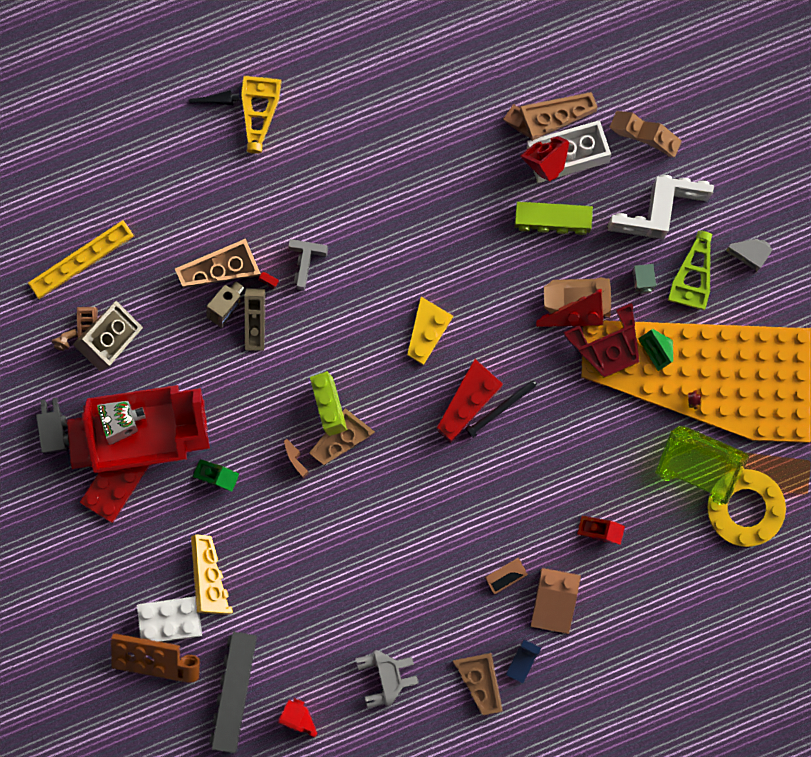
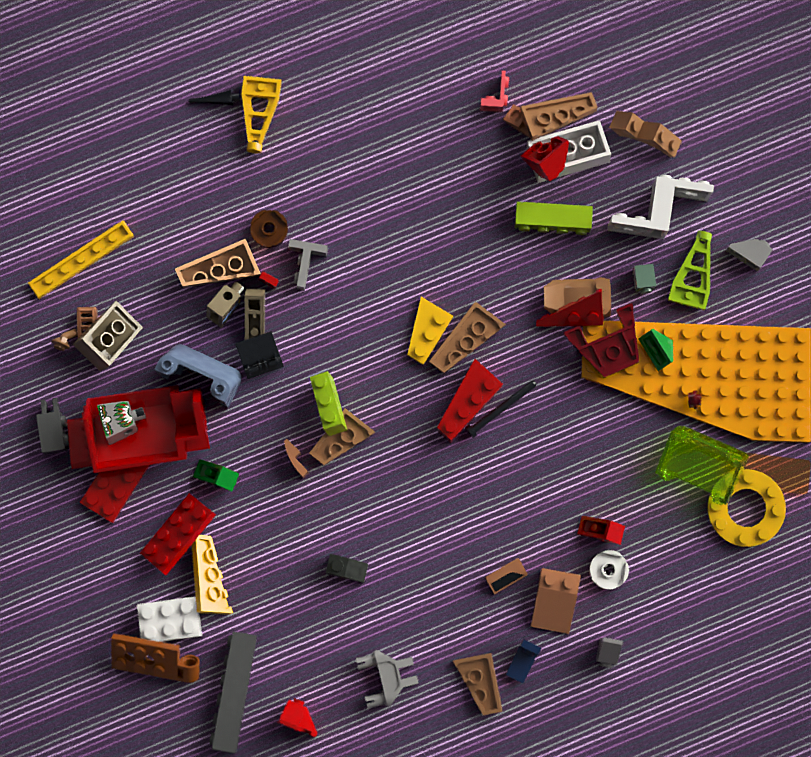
none -> red plate [140,493,216,575]
none -> sand blue windscreen [154,344,242,408]
none -> black hinge [235,331,284,379]
none -> reddish brown plate [250,210,289,249]
none -> pearl dark grey slope [326,554,368,583]
none -> medium nougat wing [429,302,506,374]
none -> coral bracket [480,71,509,112]
none -> white plate [589,550,629,590]
none -> light grey slope [596,637,623,668]

